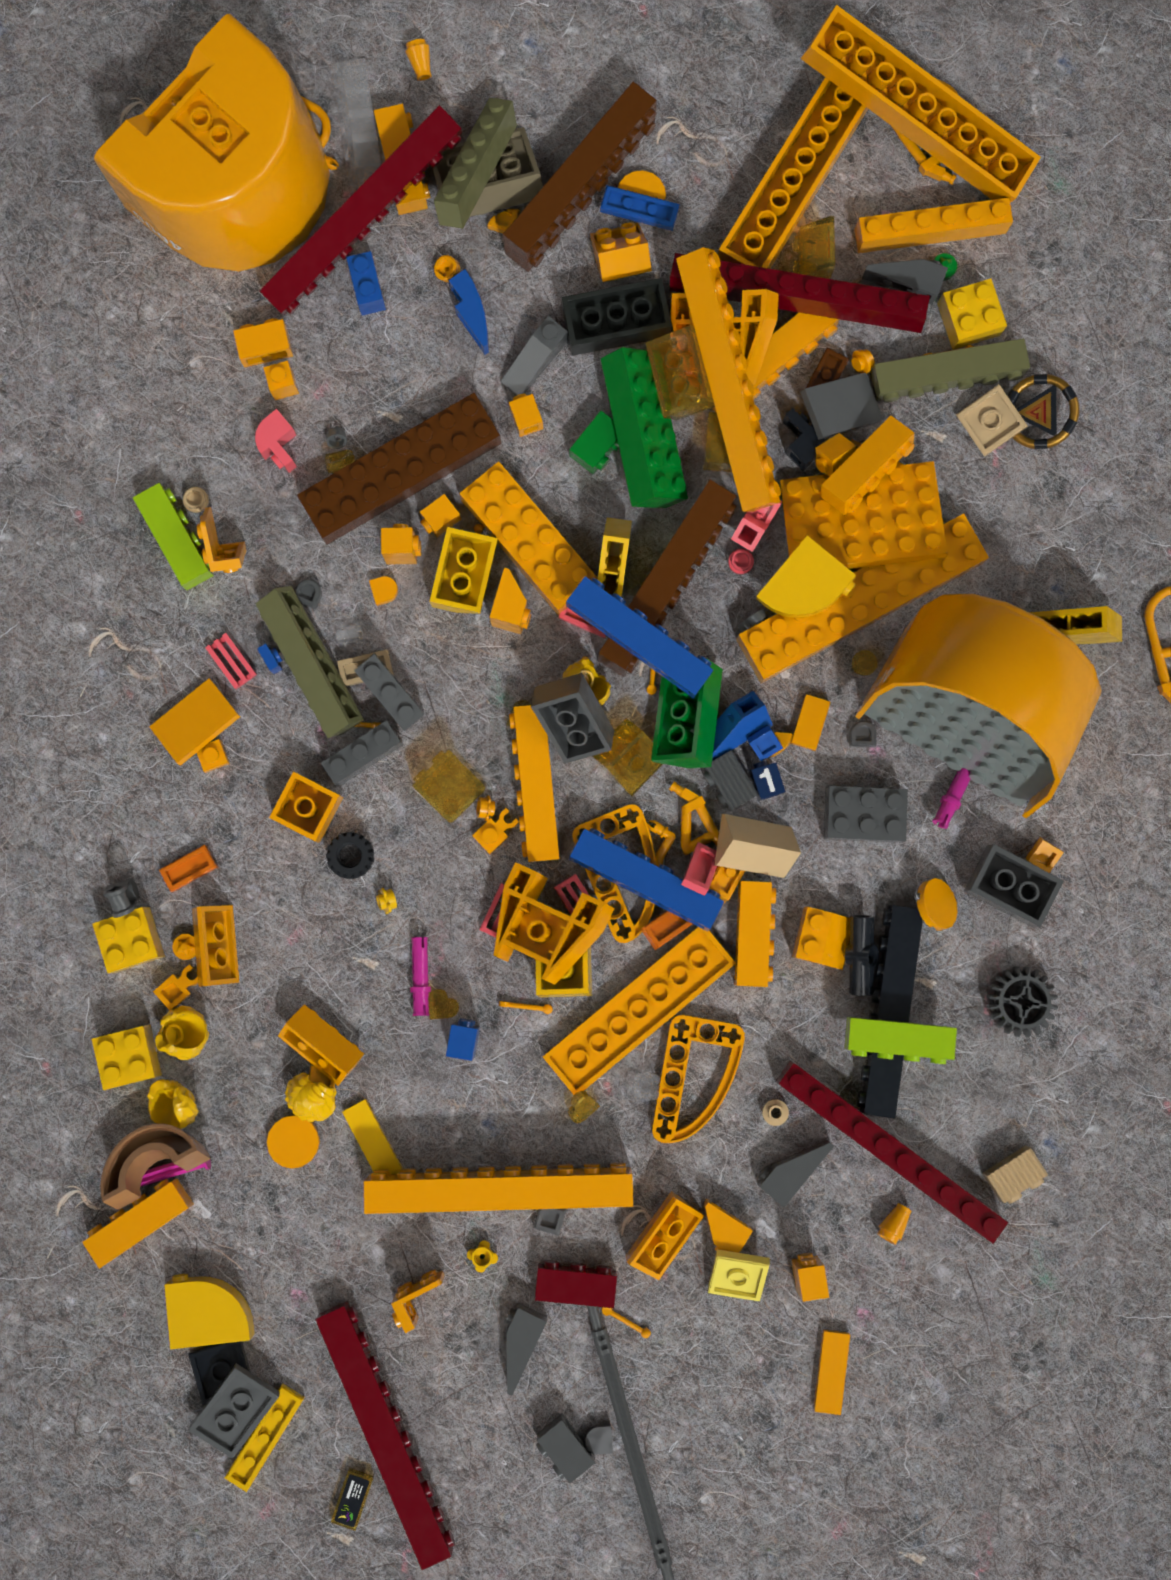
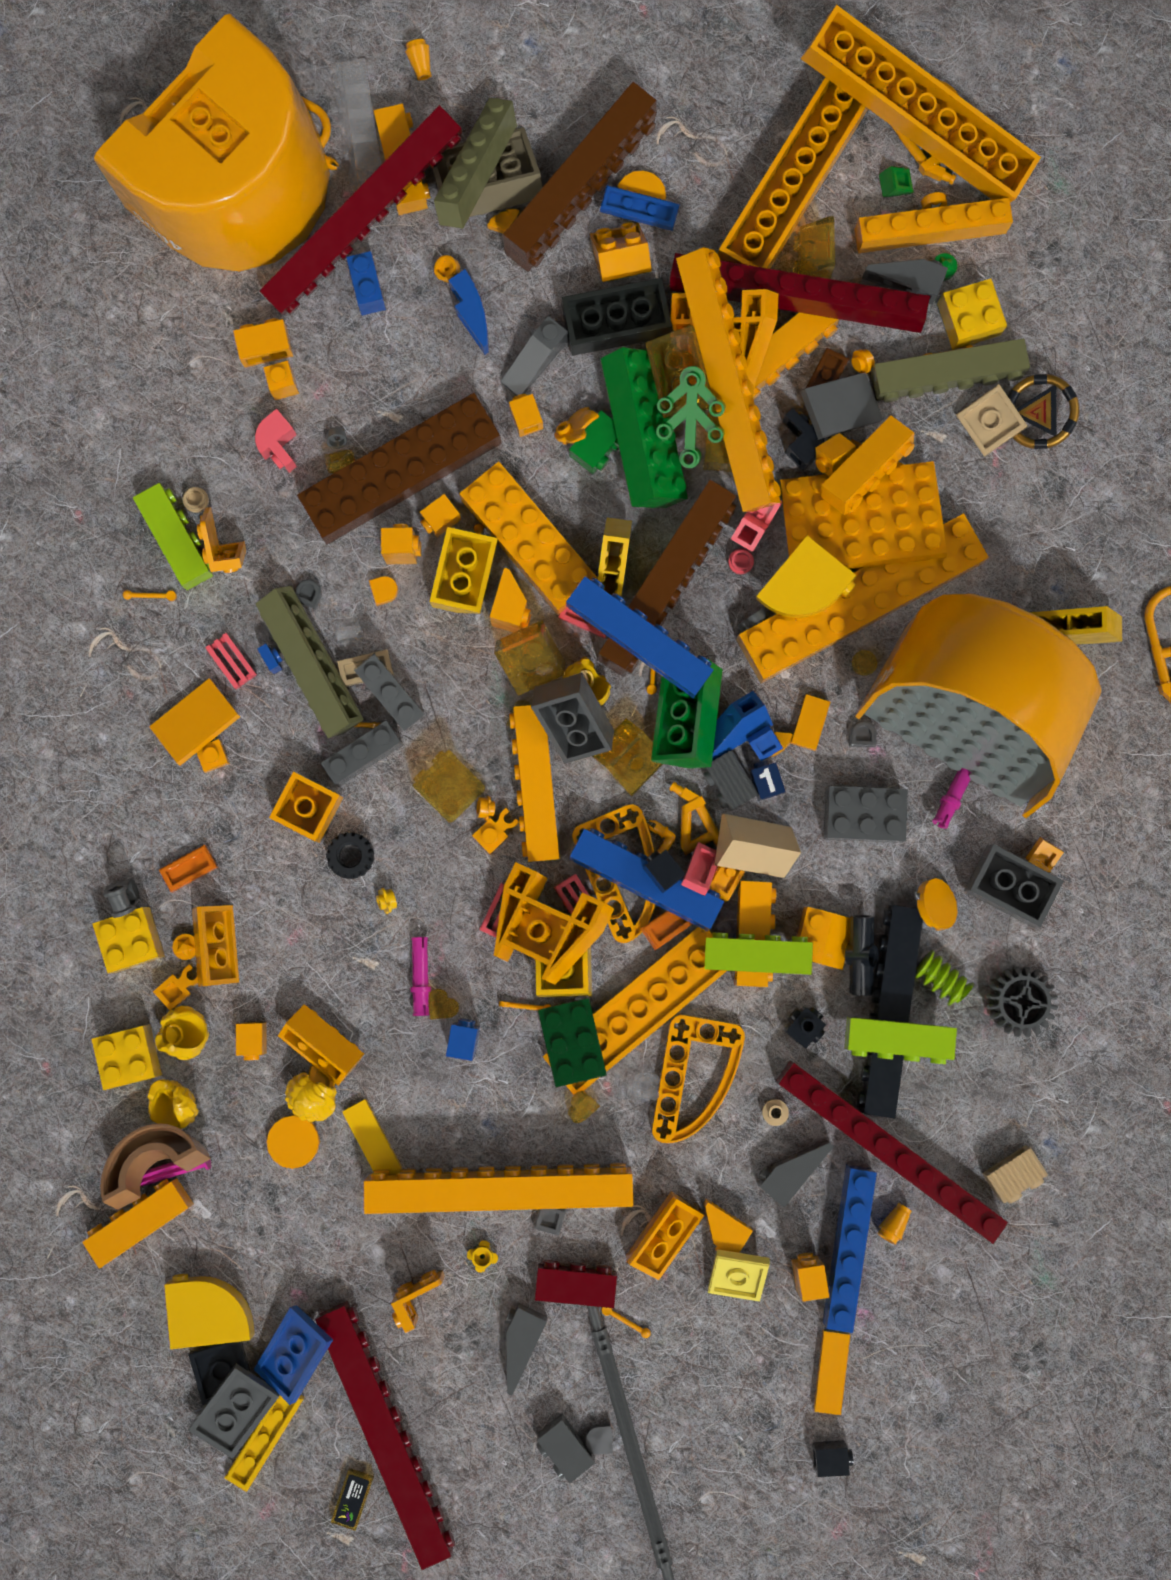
none -> light orange hinge [122,590,177,601]
none -> light orange brick [236,1022,267,1060]
none -> blue plate [254,1305,333,1405]
none -> clear yellow brick [494,620,566,696]
none -> dark green plate [538,998,607,1087]
none -> light orange plate [554,407,599,444]
none -> black brick [643,850,686,893]
none -> green plant [656,366,726,468]
none -> lime brick [705,933,813,975]
none -> black brick [783,1007,826,1049]
none -> black brick [812,1440,853,1477]
none -> blue brick [822,1164,877,1333]
none -> green slope [879,166,913,197]
none -> lime piece [915,950,974,1006]
none -> light orange tile [921,192,948,209]

